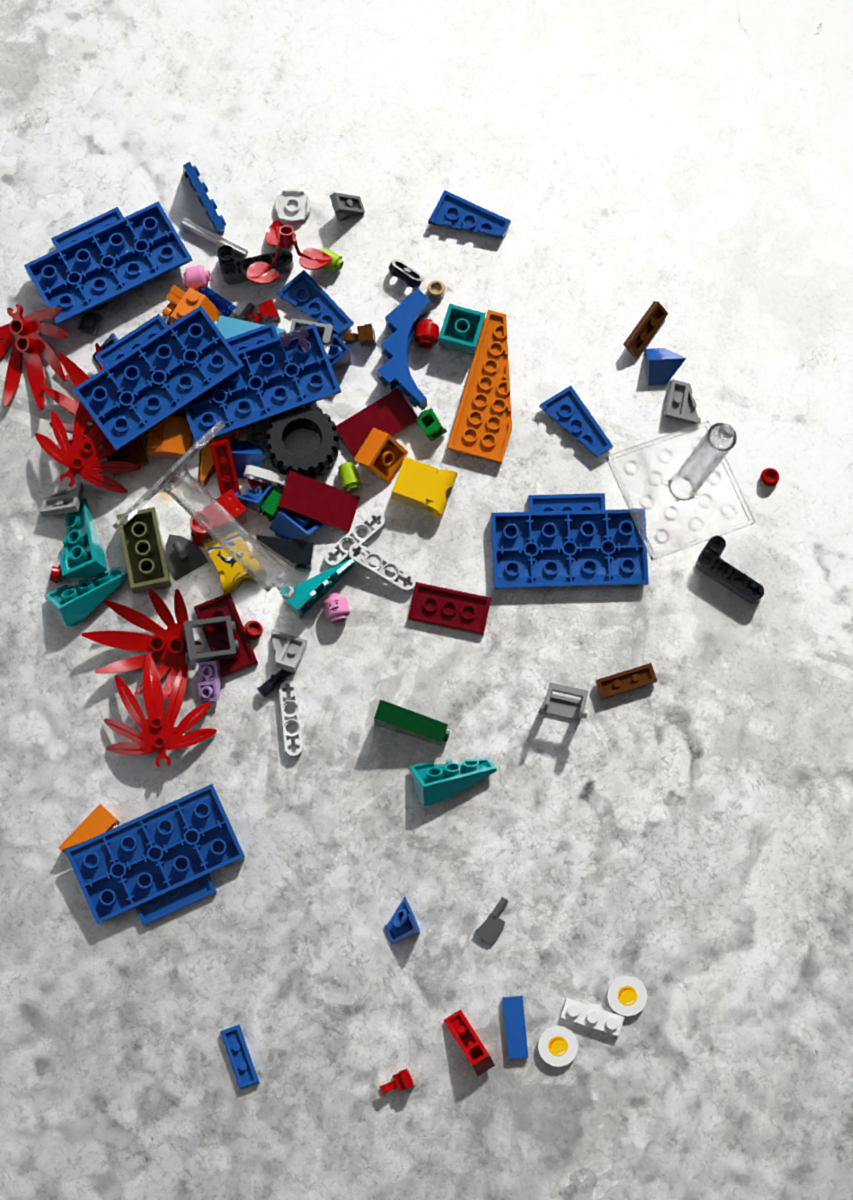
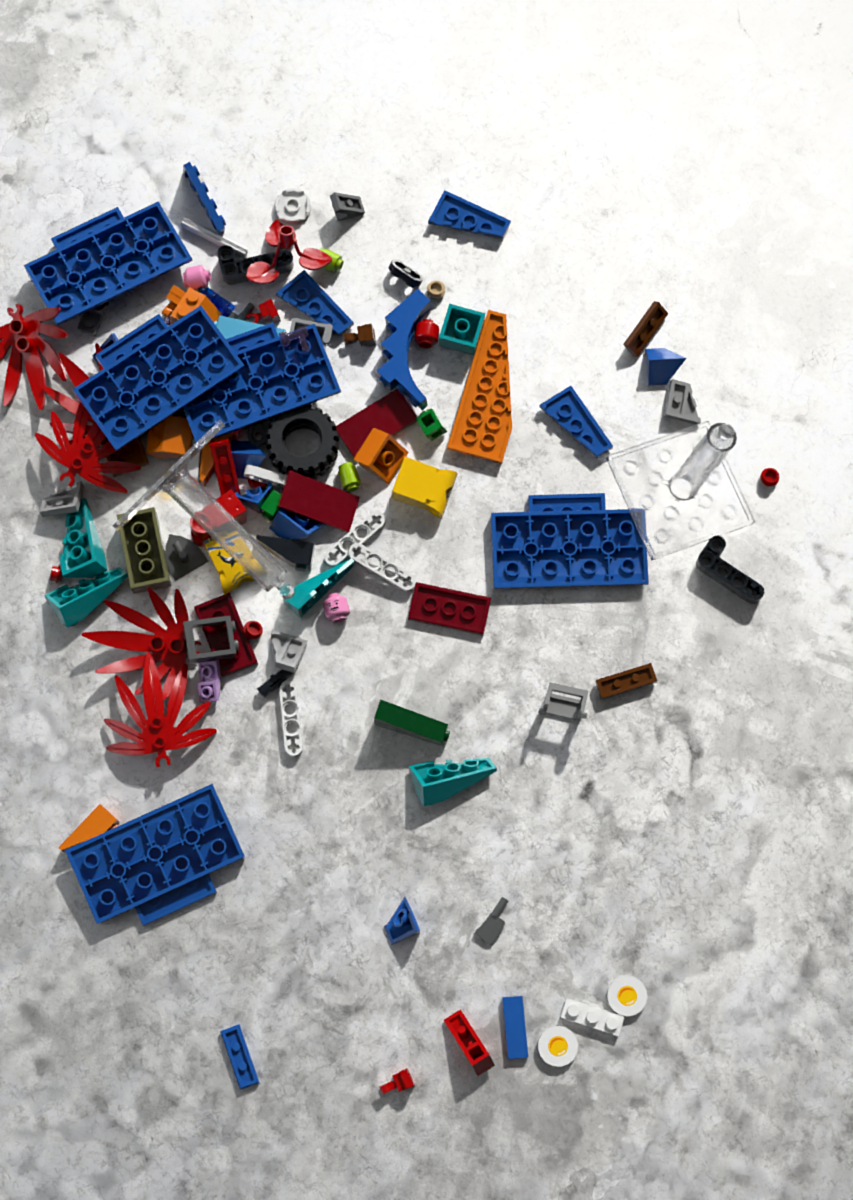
blue slope [328,334,351,372] -> none

